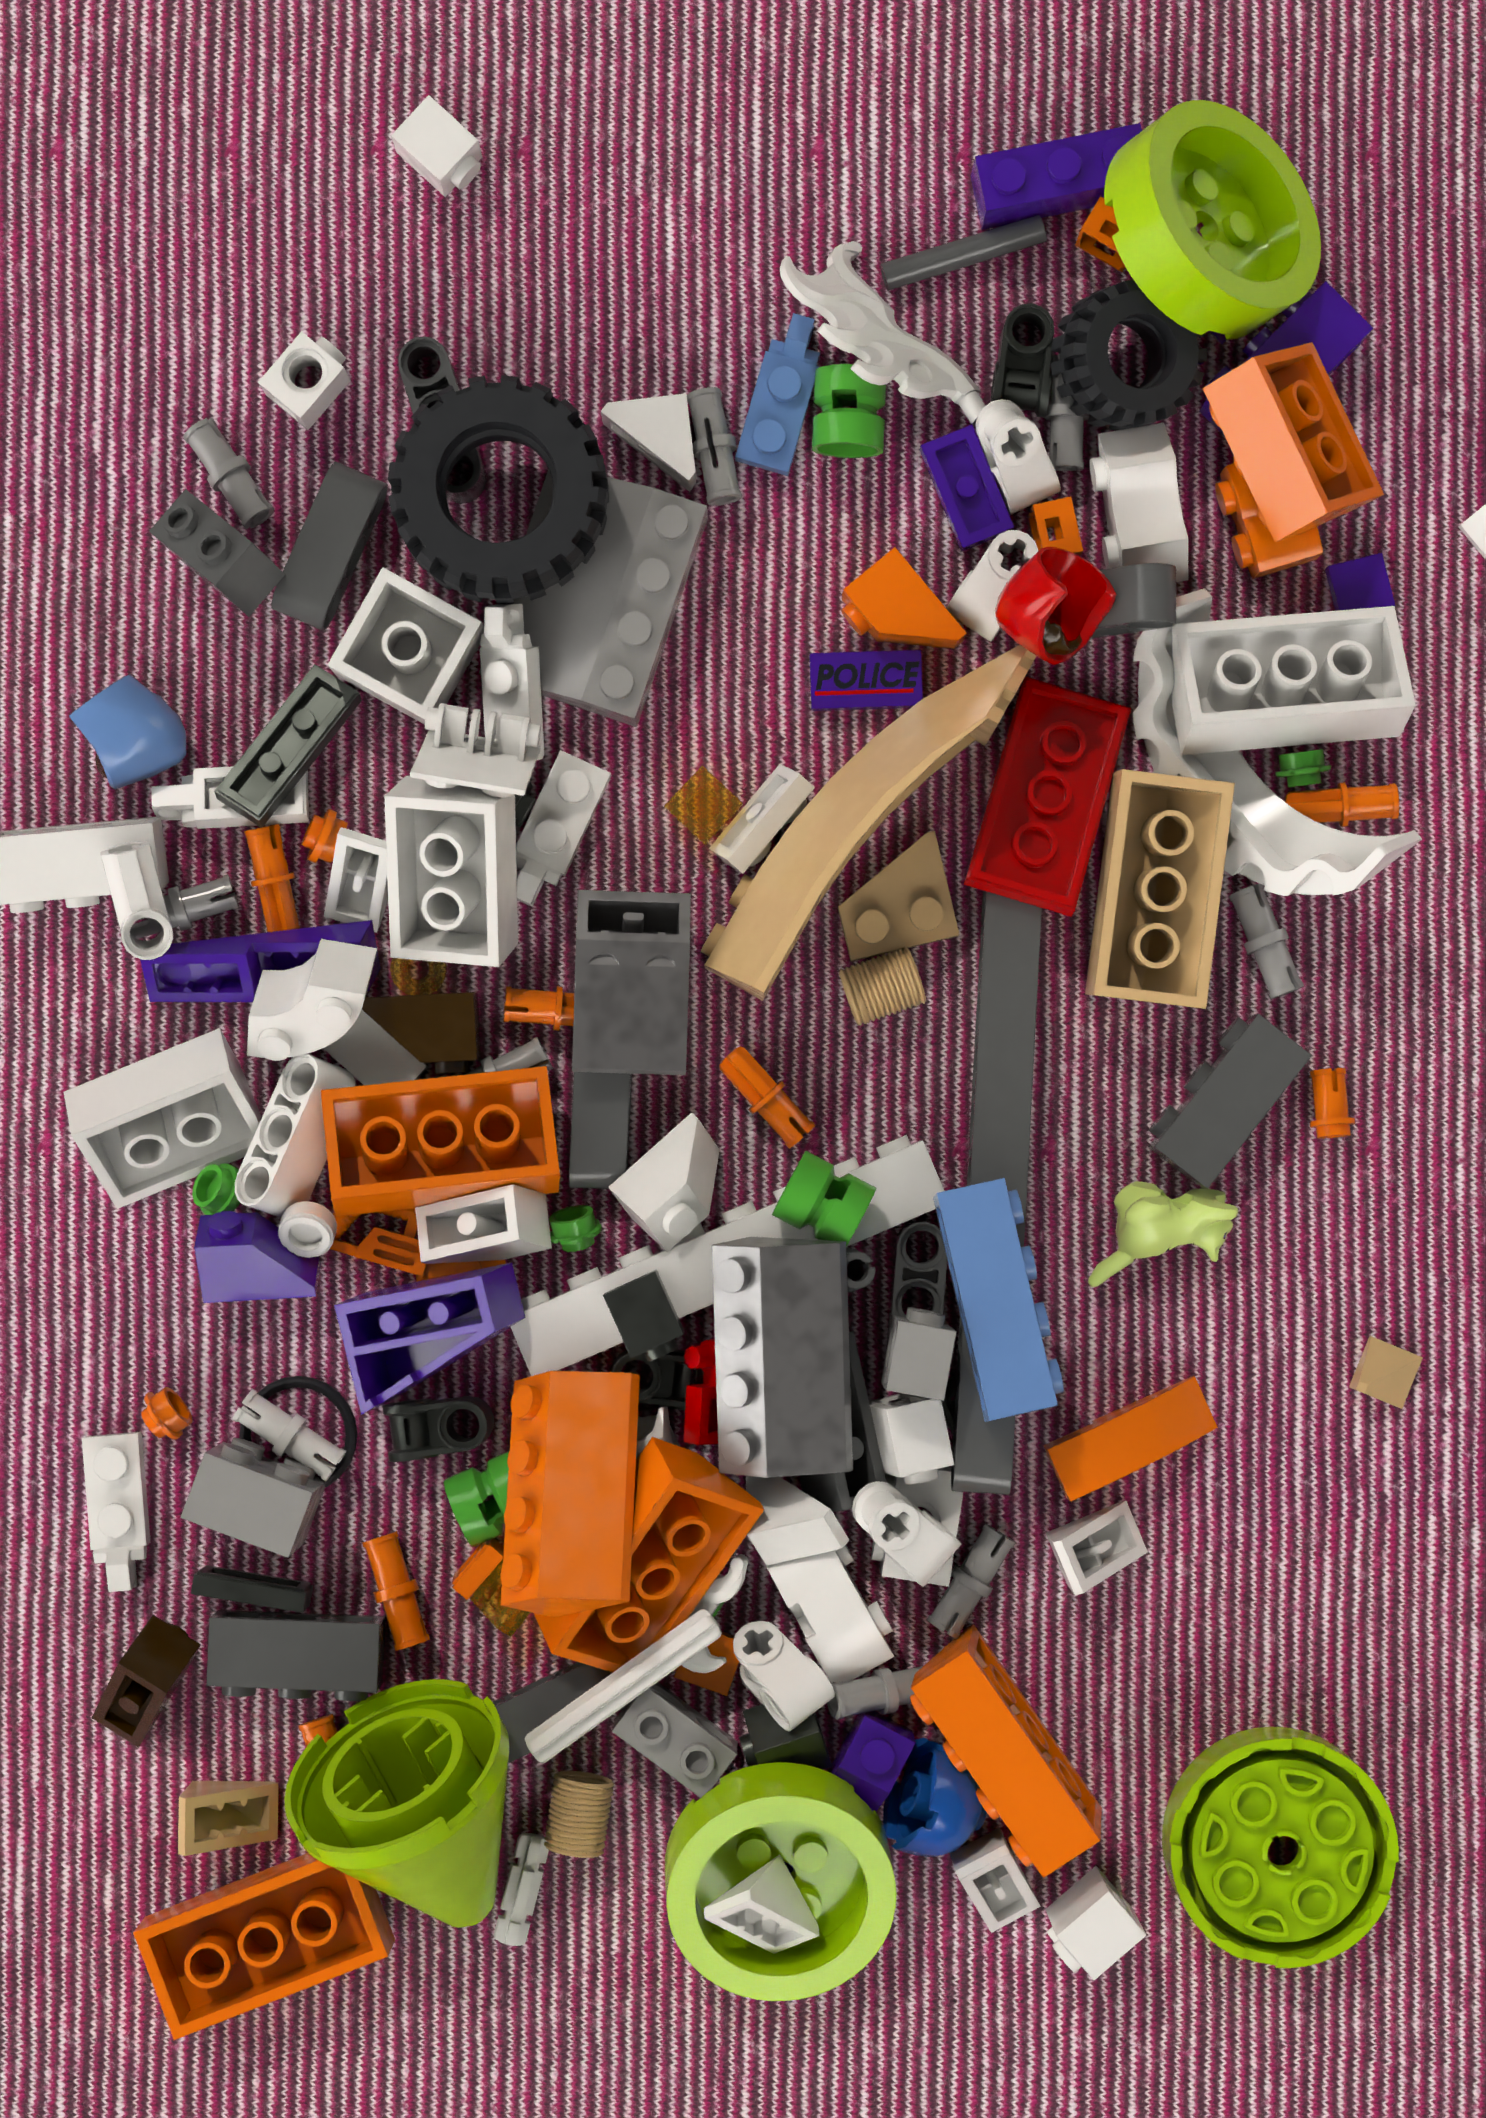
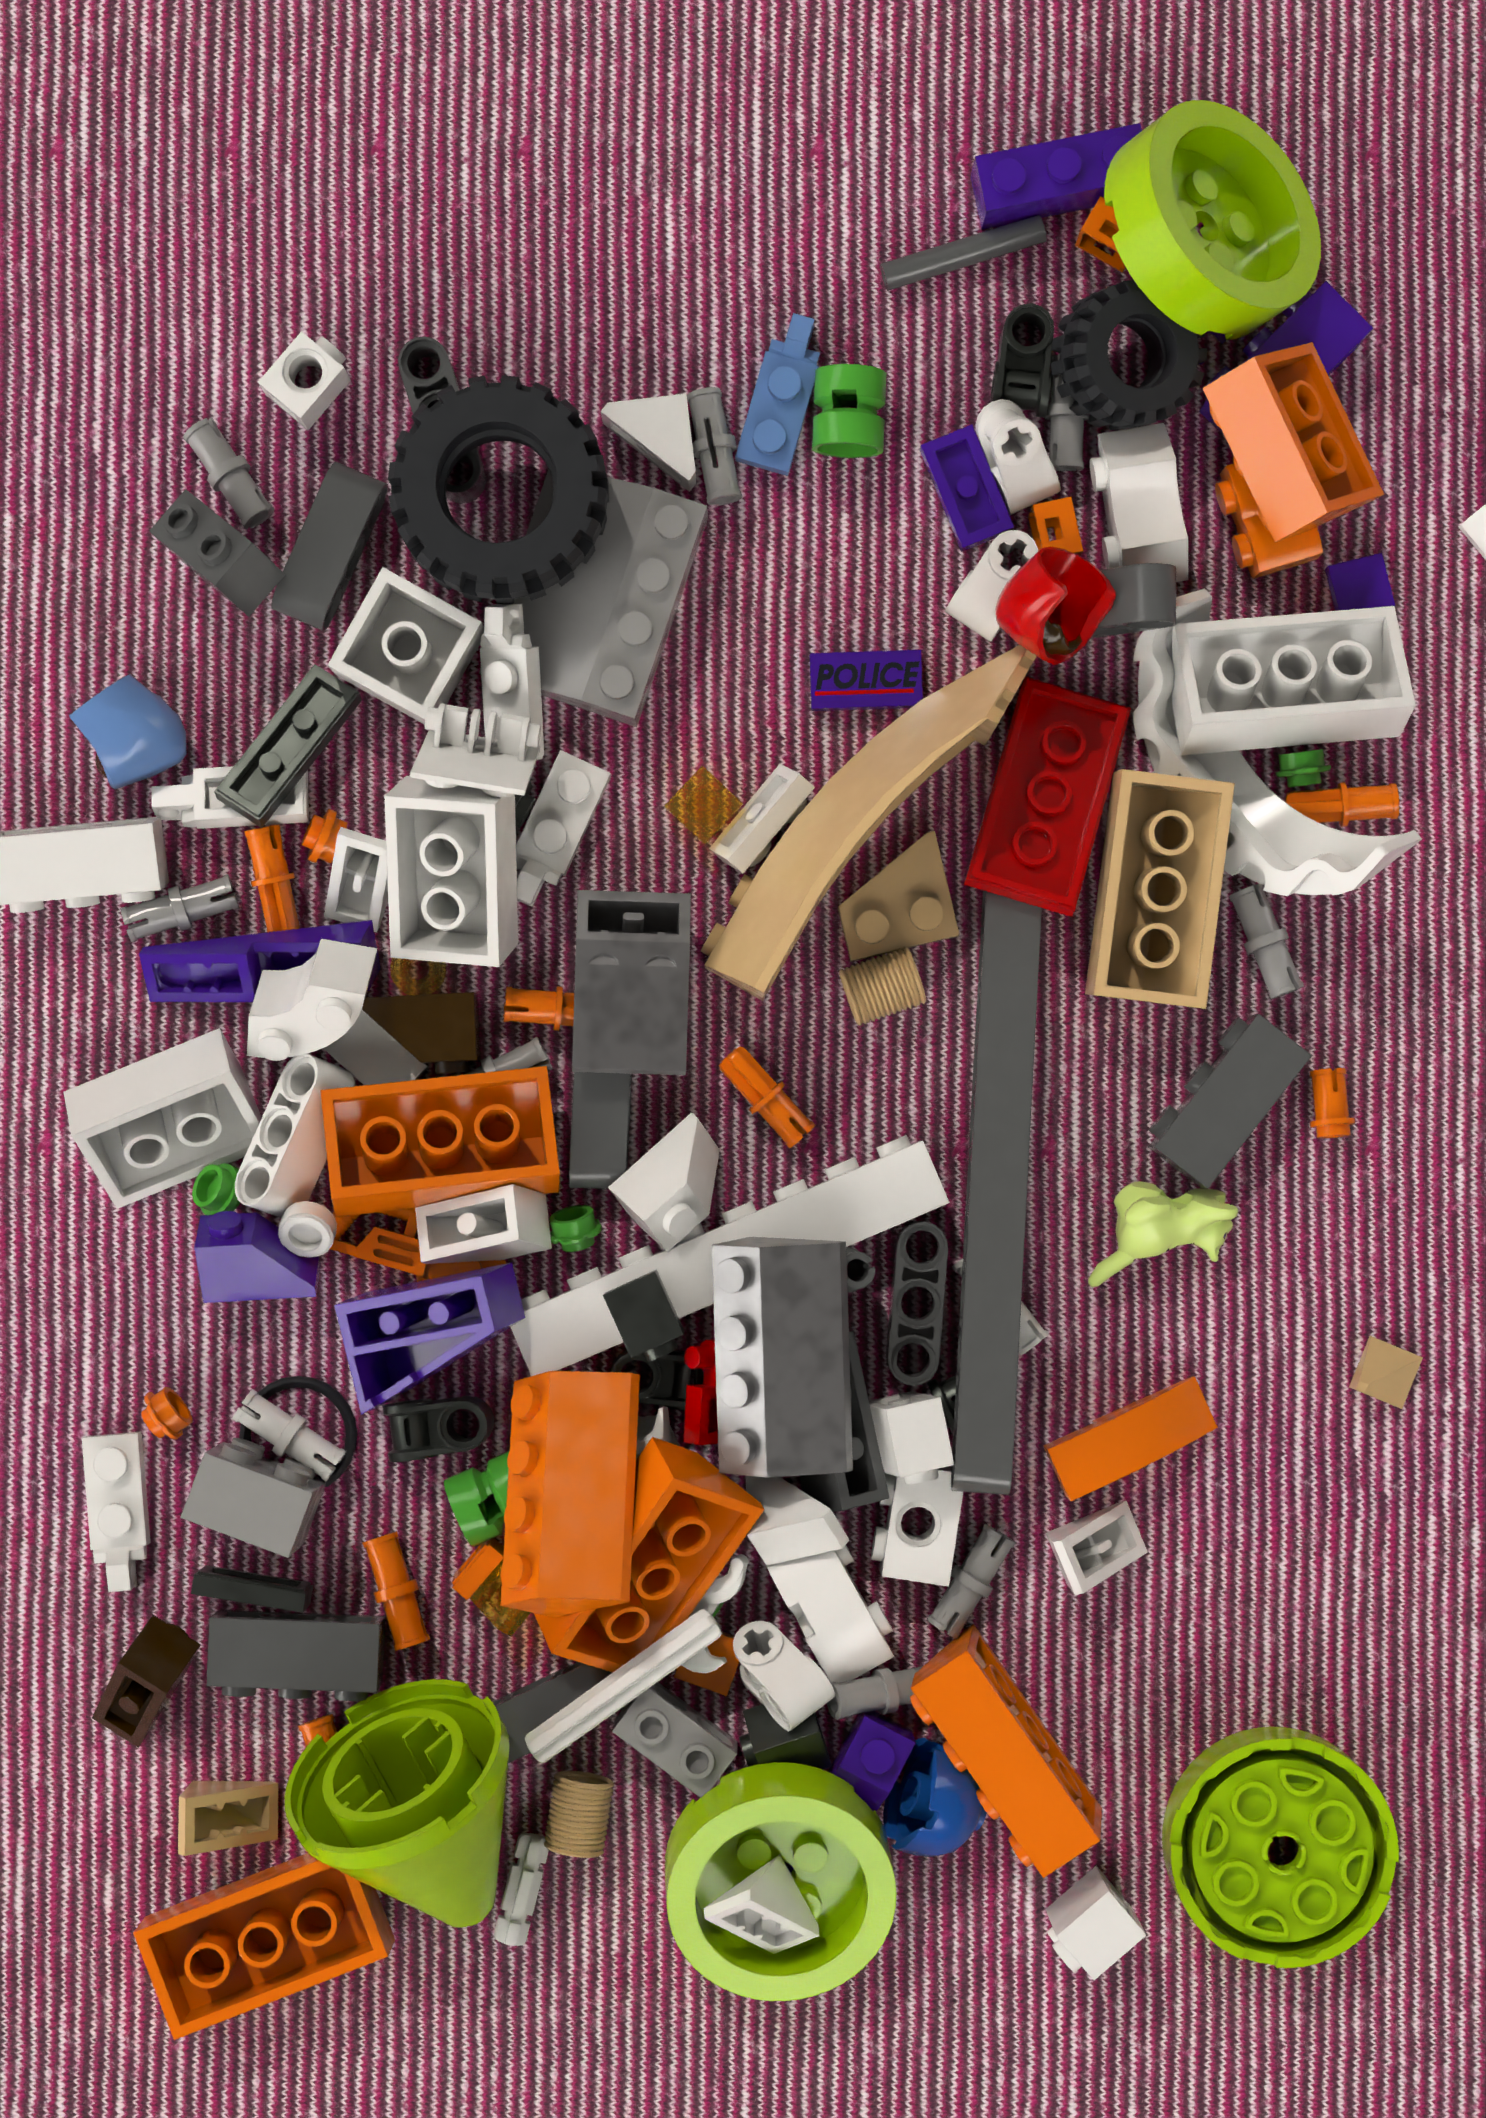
white piece [100,841,173,960] -> none
white brick [391,95,482,197] -> none
bright green wheel [772,1151,877,1246] -> none
white piece [780,241,986,427] -> none
orange slope [841,547,967,649] -> none
white piece [852,1481,962,1587] -> none
light grey brick [881,1307,956,1401] -> none
medium blue brick [933,1178,1064,1422] -> none
white slope [950,1828,1041,1933] -> none

